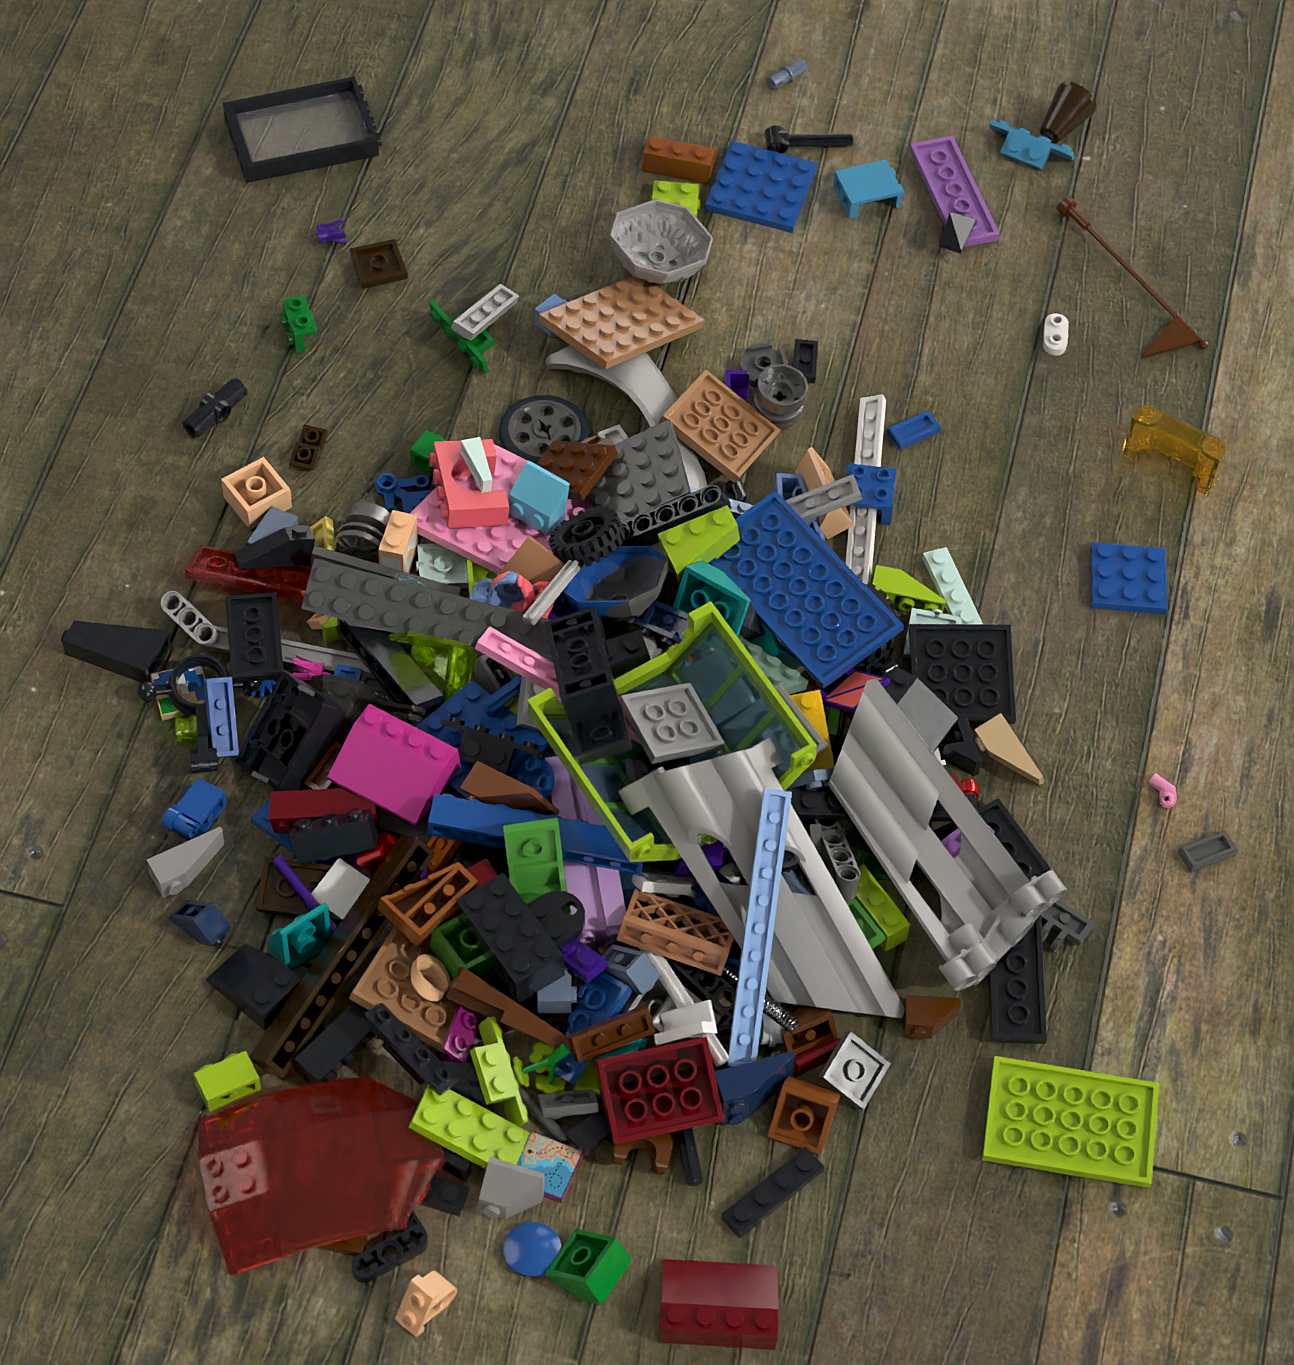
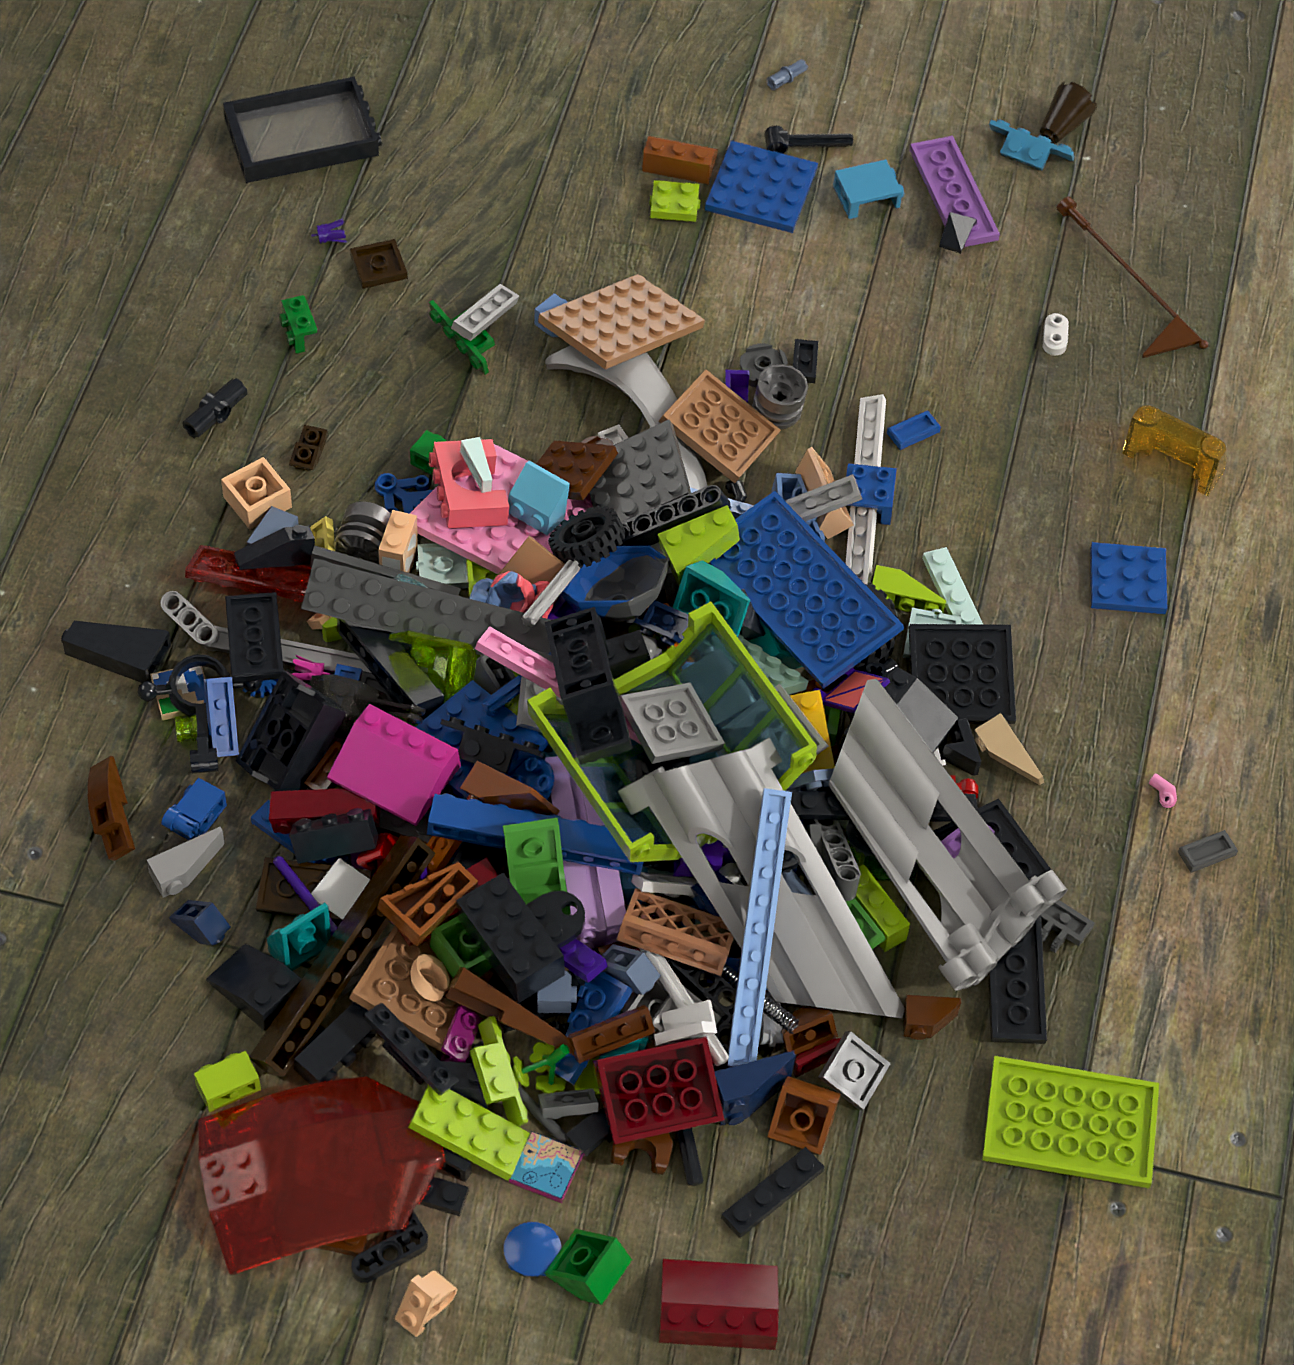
light grey slope [479,1157,545,1219] -> none
dark grey wedge [499,395,590,464] -> none
light grey rock [609,199,713,284] -> none
none -> reddish brown slope [88,756,135,861]

